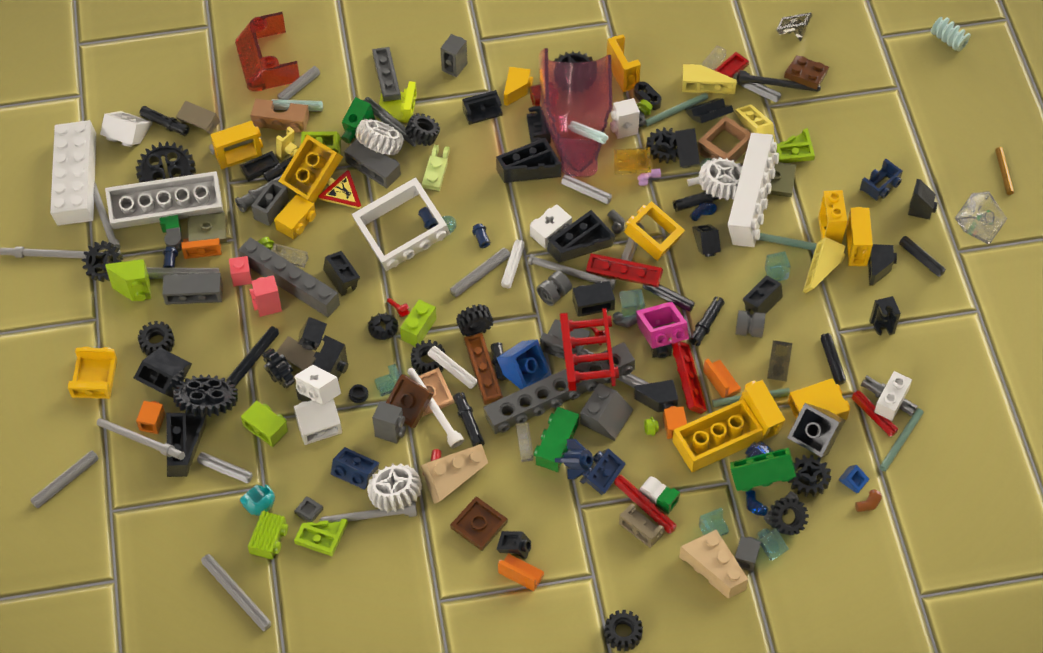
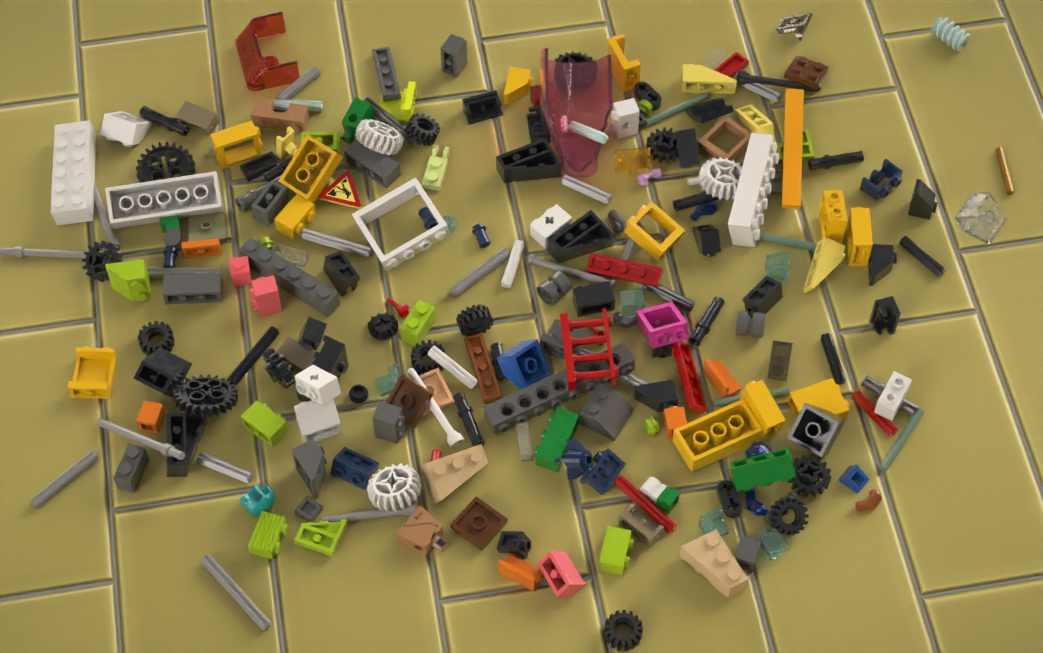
none -> dark grey brick [113,443,150,493]
none -> dark grey slope [292,438,327,498]
none -> light grey axle [301,228,372,258]
none -> medium nougat torso [396,505,448,555]
none -> coral brick [537,551,585,597]
none -> lime brick [598,526,634,576]
none -> black beam [717,480,743,518]
none -> light orange tile [781,89,804,209]
none -> black pin [808,151,864,170]

